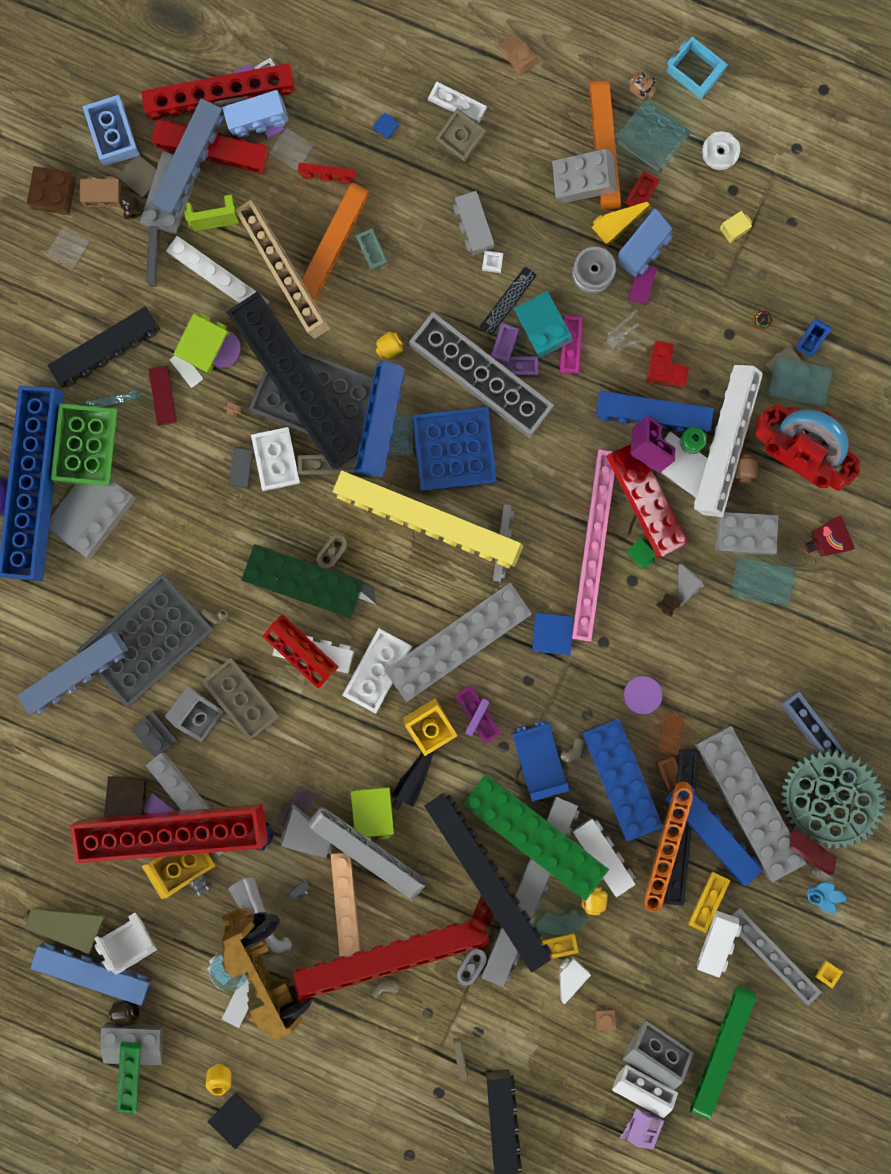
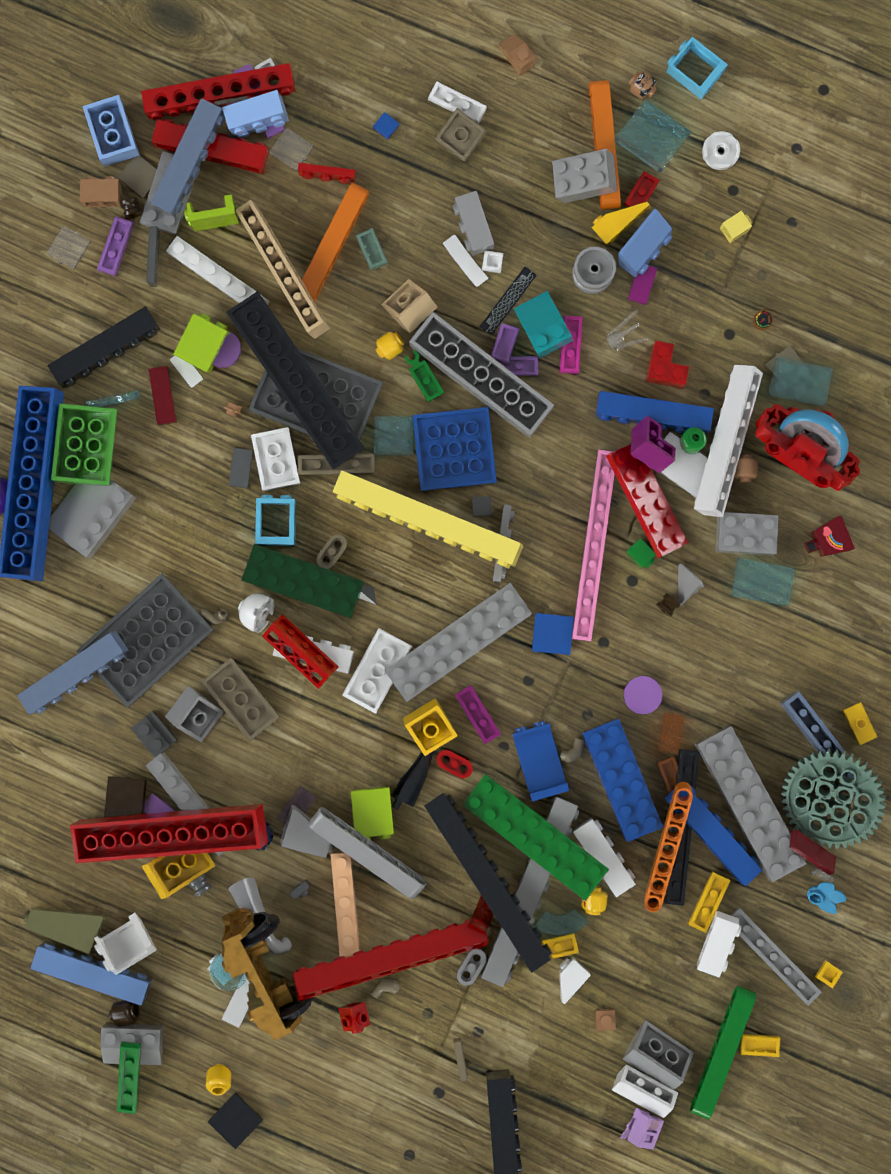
reddish brown brick [27,166,76,216] -> none
blue brick [354,360,405,480] -> none
medium lavender tile [465,699,489,736] -> none
blue slope [796,318,832,357] -> none
none -> medium lavender tile [97,216,134,276]
none -> white cylinder [238,594,275,633]
none -> medium azure window [255,495,296,546]
none -> red brick [338,1002,370,1034]
none -> tan slope [381,279,438,333]
none -> green plate [405,350,444,403]
none -> red plate [437,750,473,779]
none -> white sticker [443,235,488,287]
none -> dark grey tile [472,496,492,517]
none -> yellow plate [739,1034,780,1057]
none -> yellow plate [842,702,877,745]

